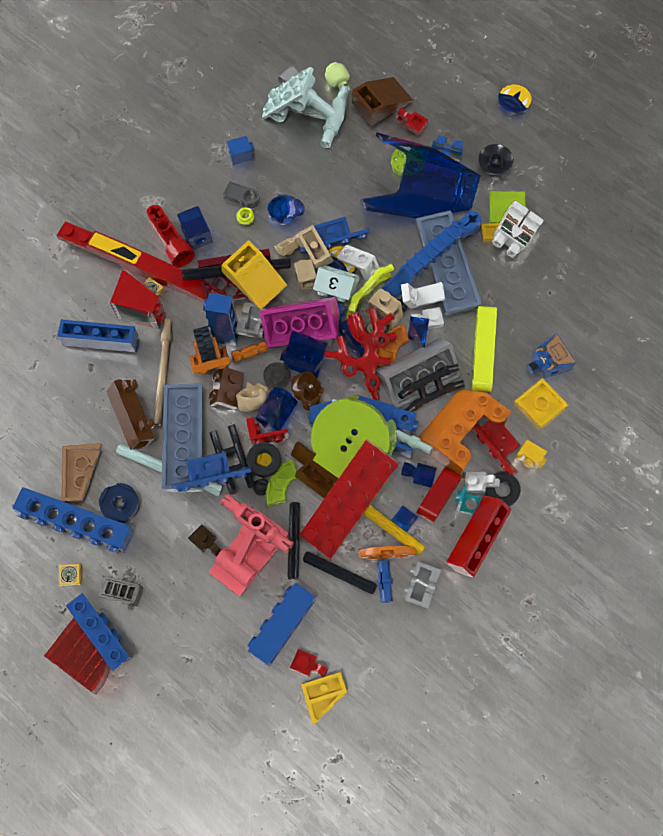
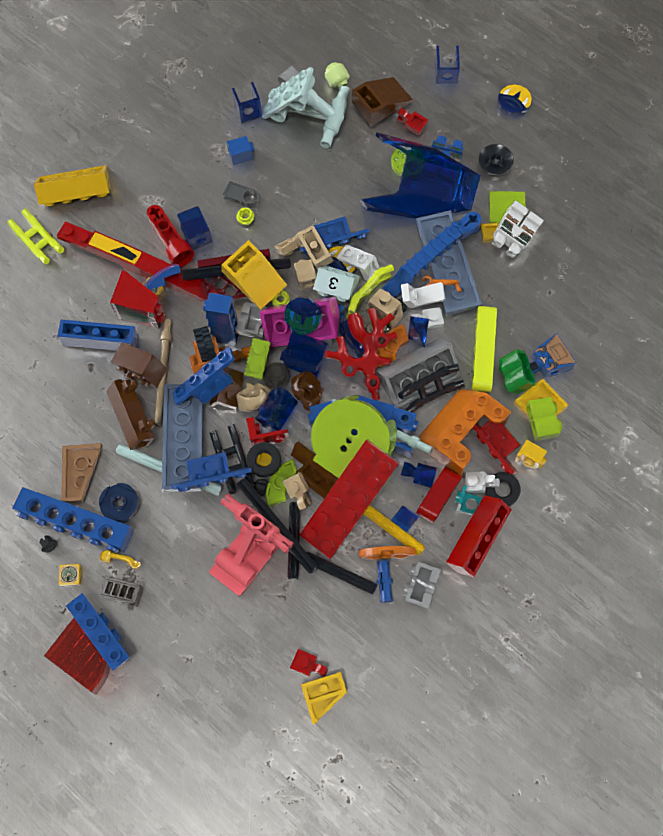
dark brown plate [188,524,221,557] -> none
blue brick [247,583,316,667] -> none
clear blue hair [267,194,305,225] -> none
none -> neon yellow piece [7,208,64,264]
none -> yellow slope [33,165,110,206]
none -> black piece [39,535,58,553]
none -> yellow piece [99,550,141,569]
none -> reddish brown brick [111,342,167,388]
none -> blue slope [144,264,181,290]
none -> blue bracket [172,347,235,405]
none -> clear blue piece [232,82,262,124]
none -> black axle [237,478,318,574]
none -> lime brick [243,338,271,380]
none -> neon yellow plate [271,290,290,306]
none -> tan plate [282,472,312,510]
none -> tile [284,296,322,335]
none -> orange piece [422,275,461,292]
none -> clear blue piece [435,46,460,84]
none -> green brick [499,349,536,395]
none -> lime brick [526,397,562,441]

